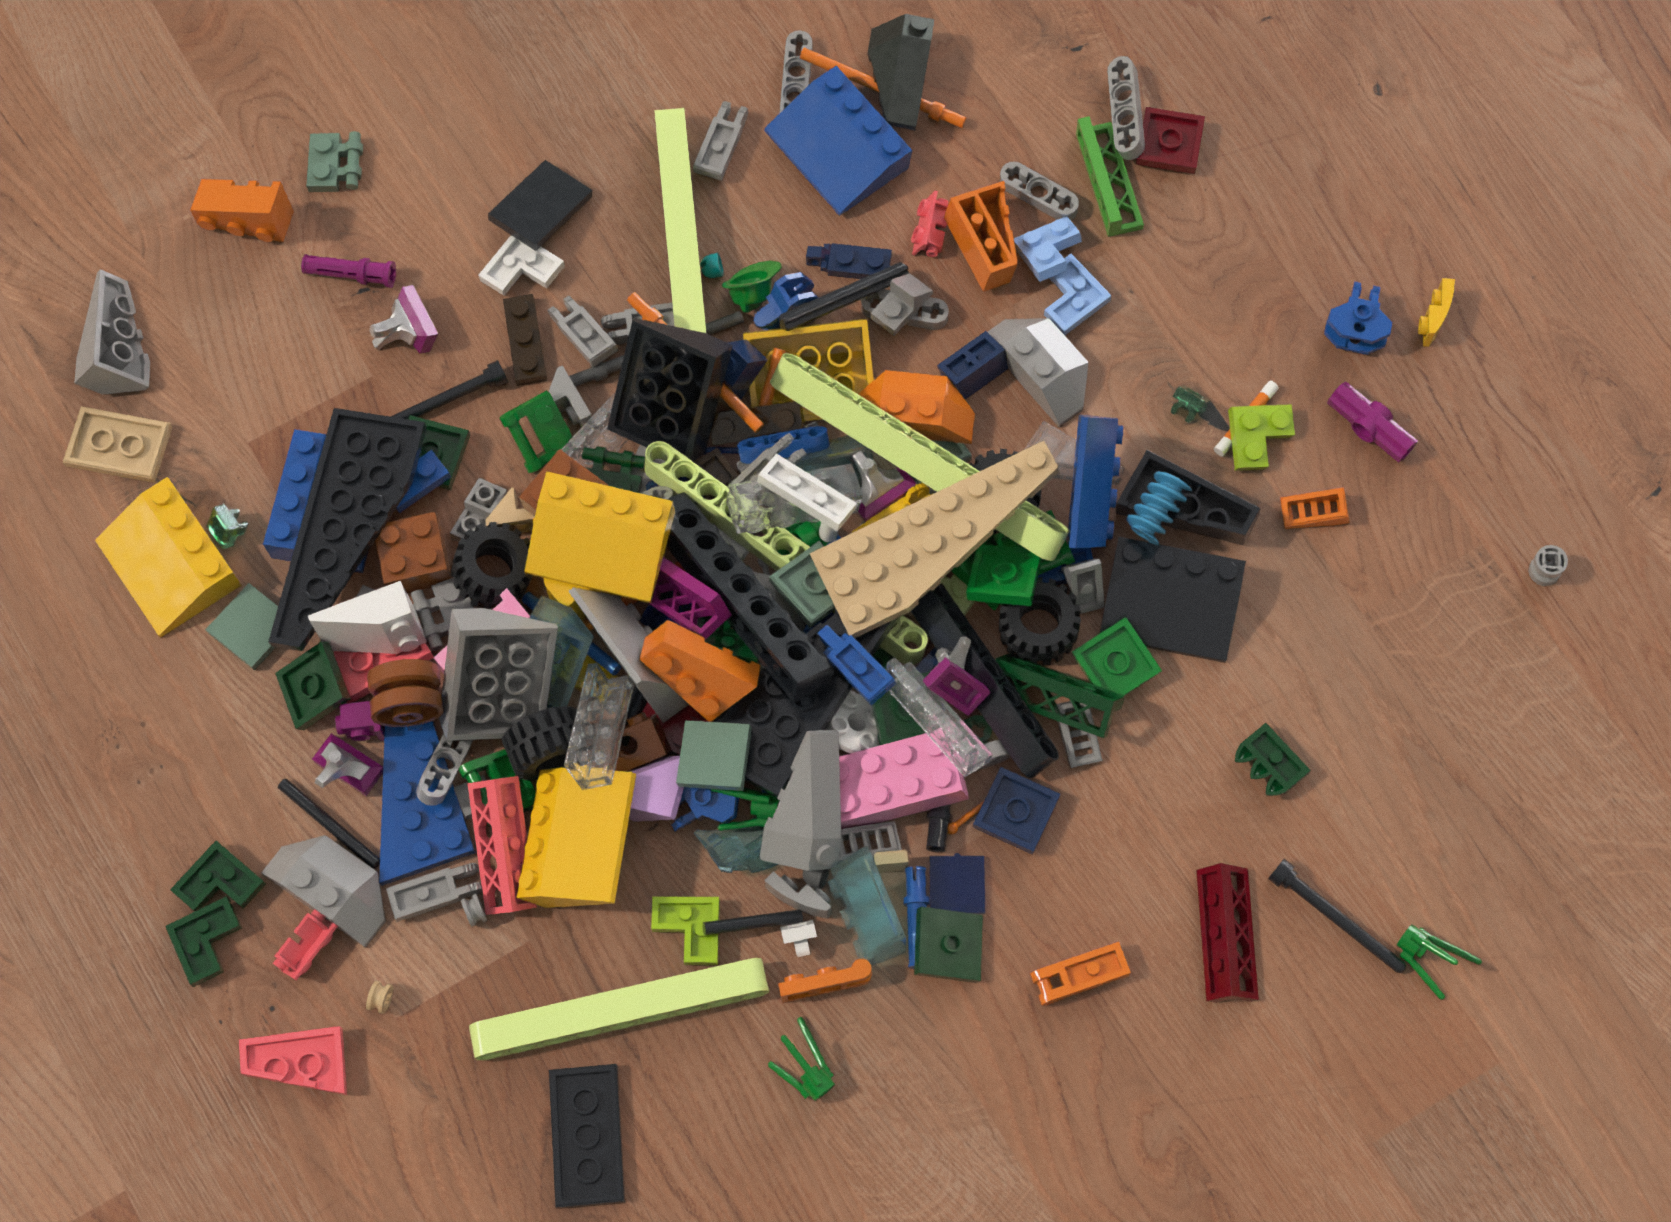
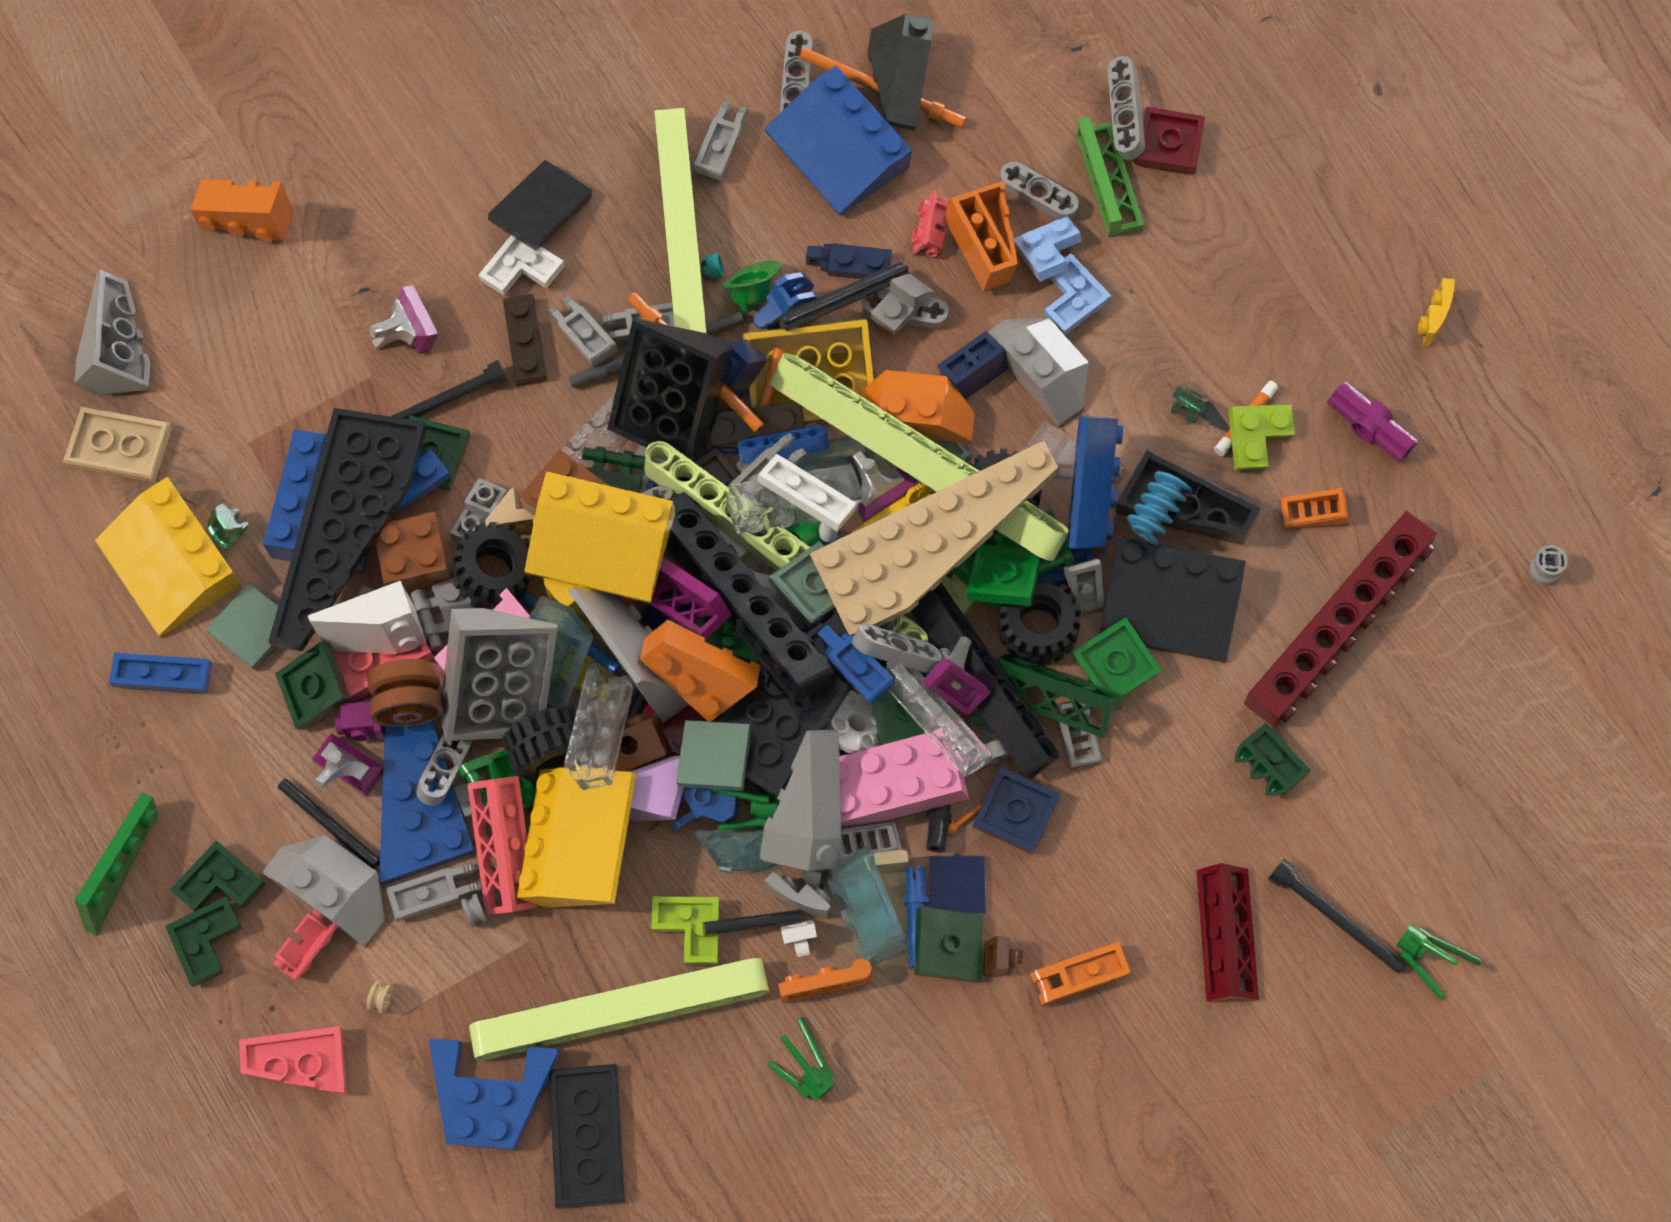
magenta pin [301,254,396,288] -> none
sand green plate [306,131,363,192] -> none
green plate [499,390,577,473] -> none
light grey slope [549,365,595,432] -> none
blue hinge [1324,281,1392,355] -> none
none -> green wing [74,792,158,935]
none -> blue plate [109,653,212,694]
none -> blue wing [429,1038,561,1151]
none -> light grey beam [852,624,942,673]
none -> reddish brown tile [983,936,1023,976]
none -> dark red brick [1244,510,1437,728]

